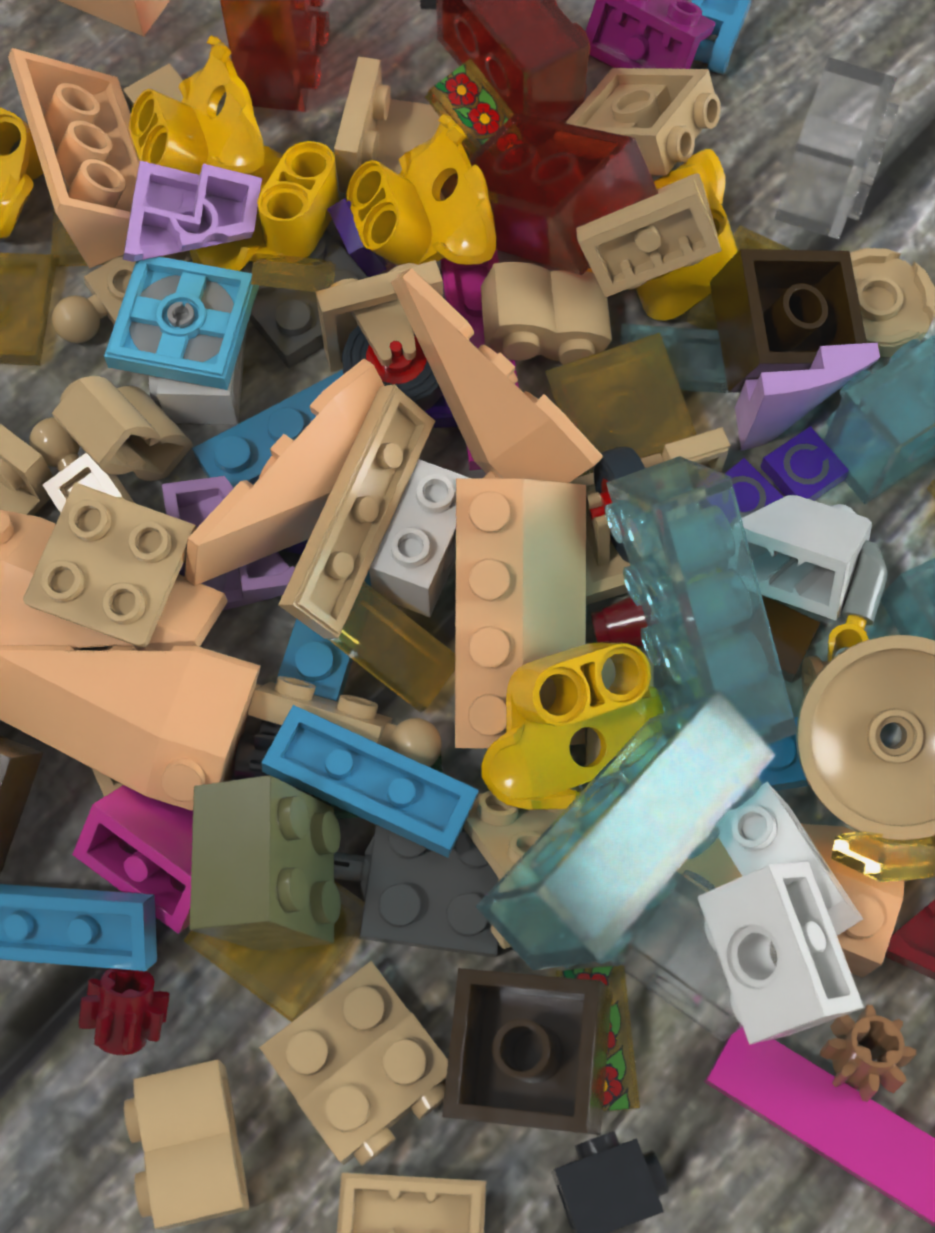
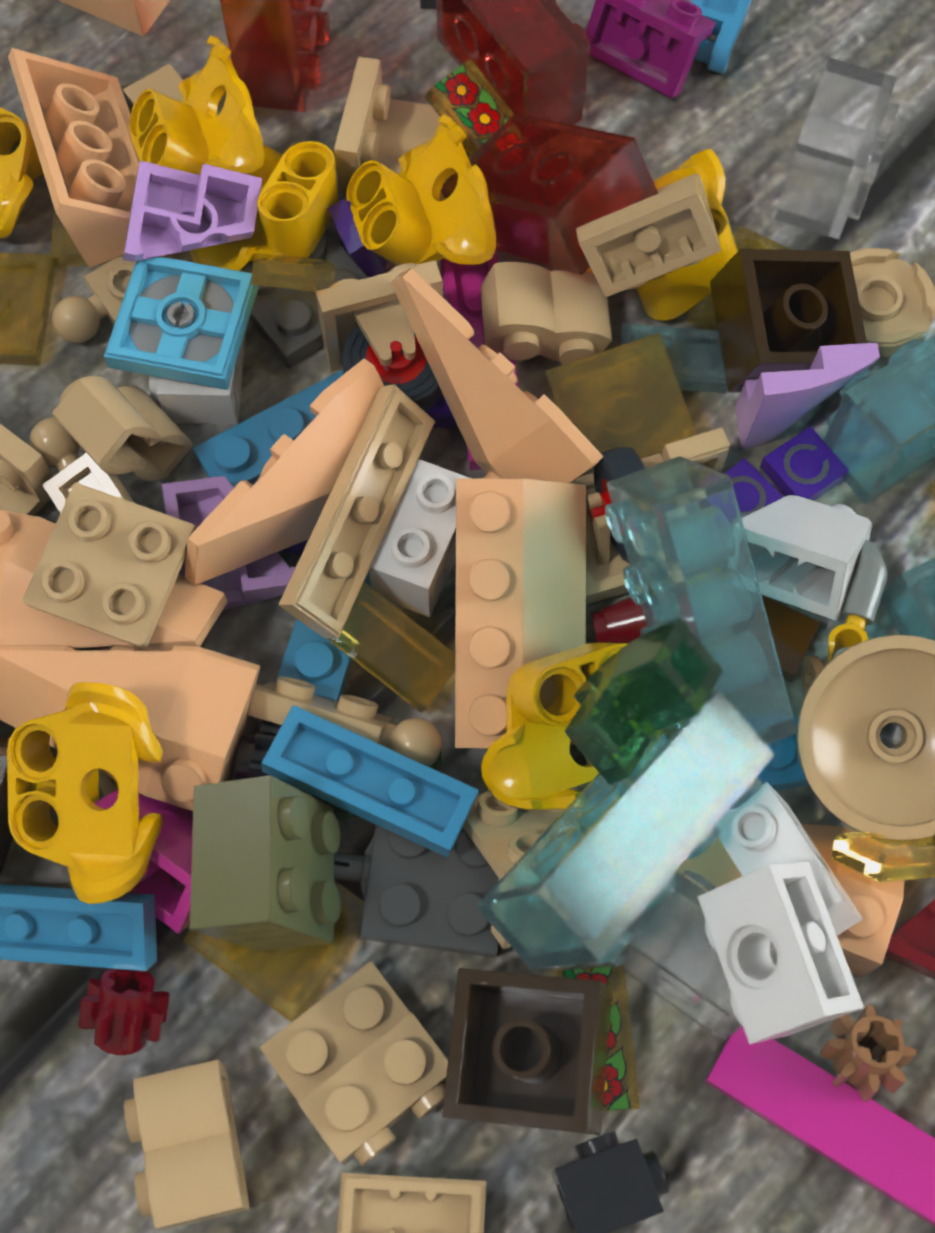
tan plate [558,68,721,177] -> none
none -> yellow piece [7,682,164,904]
none -> clear green brick [564,617,723,785]

